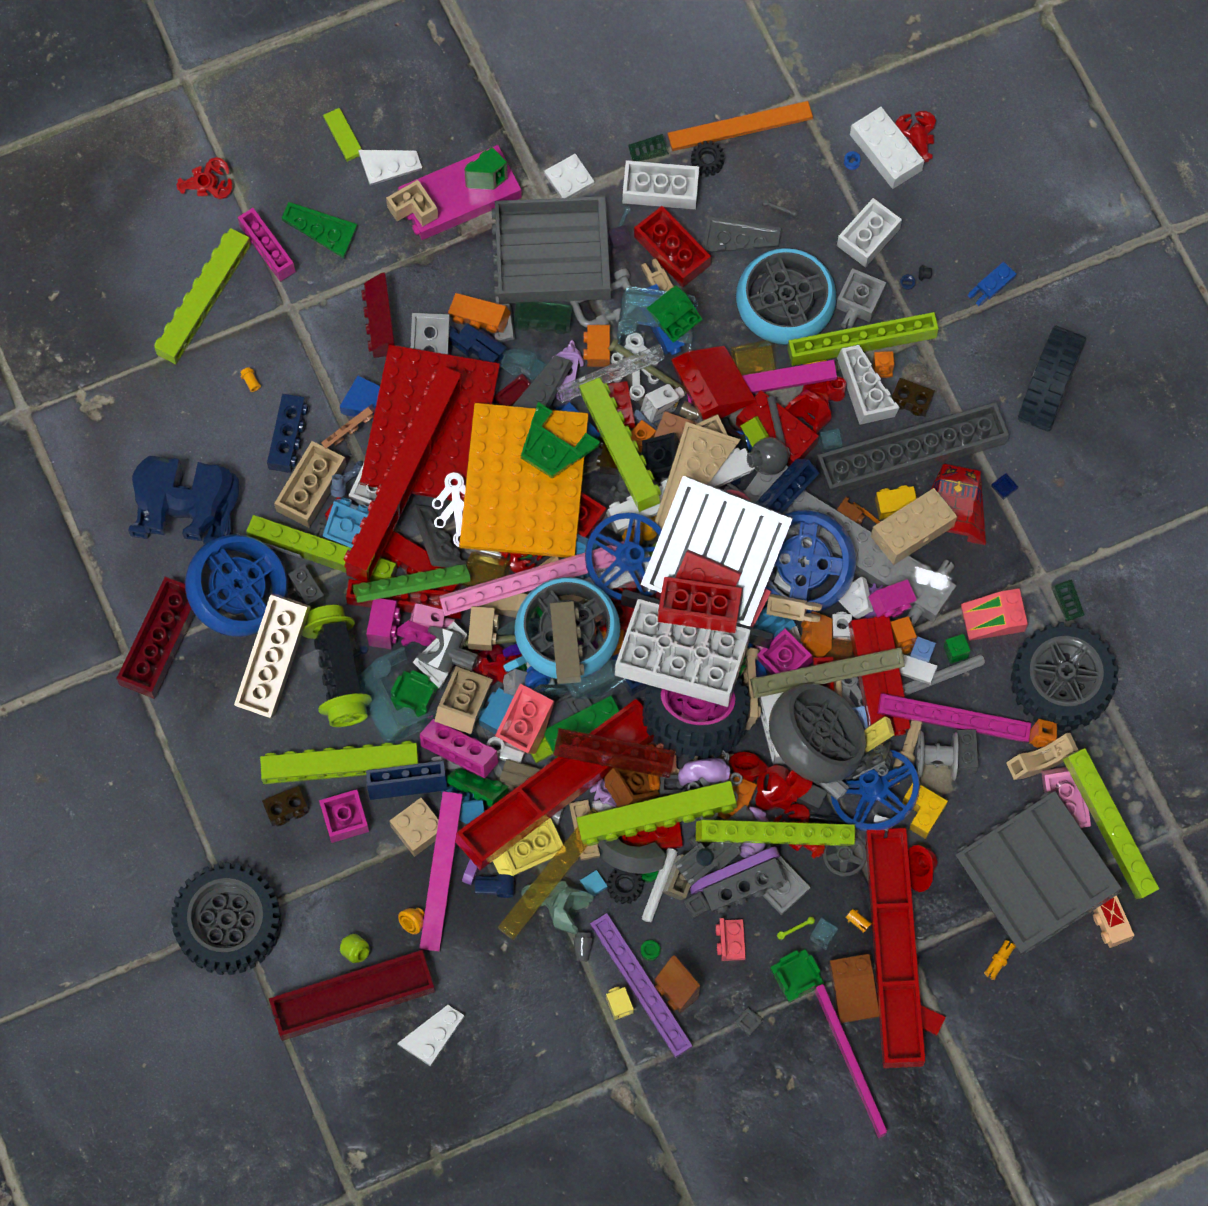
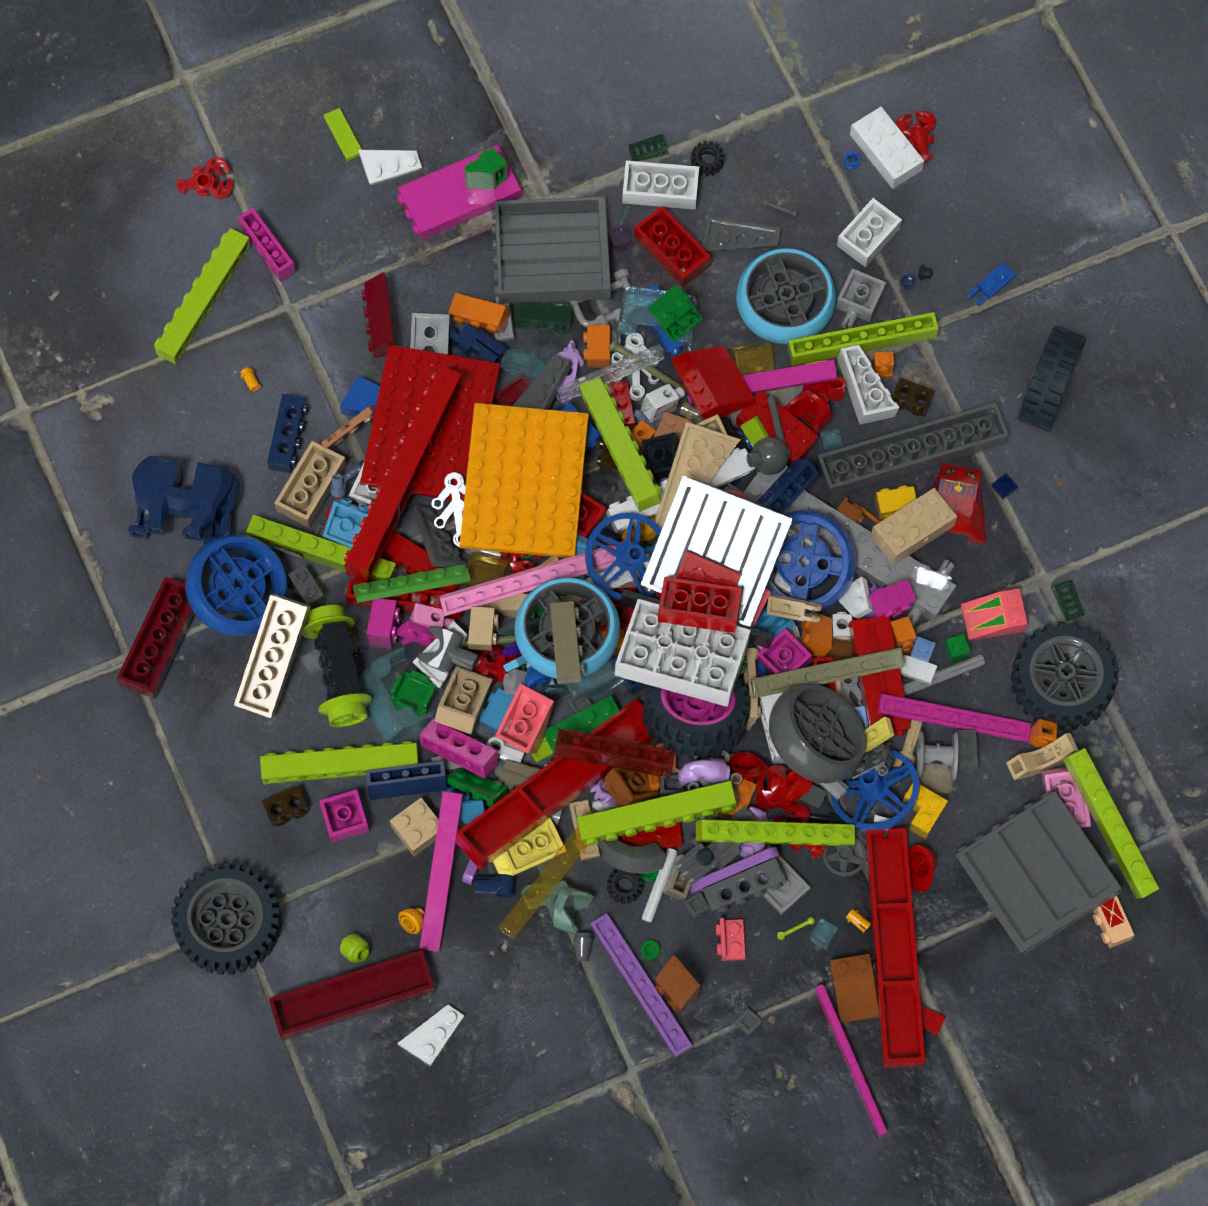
green wing [282,202,358,259] -> none
tan brick [386,180,438,227] -> none
green wing [521,402,600,478] -> none
white plate [544,154,594,198] -> none
medium azure tile [580,870,607,896] -> none
light yellow brick [606,987,634,1020] -> none
tan hinge [641,258,673,295] -> none
orange tile [667,101,813,151] -> none
green panel [770,949,824,1003] -> none
light orange pin [984,940,1016,980] -> none

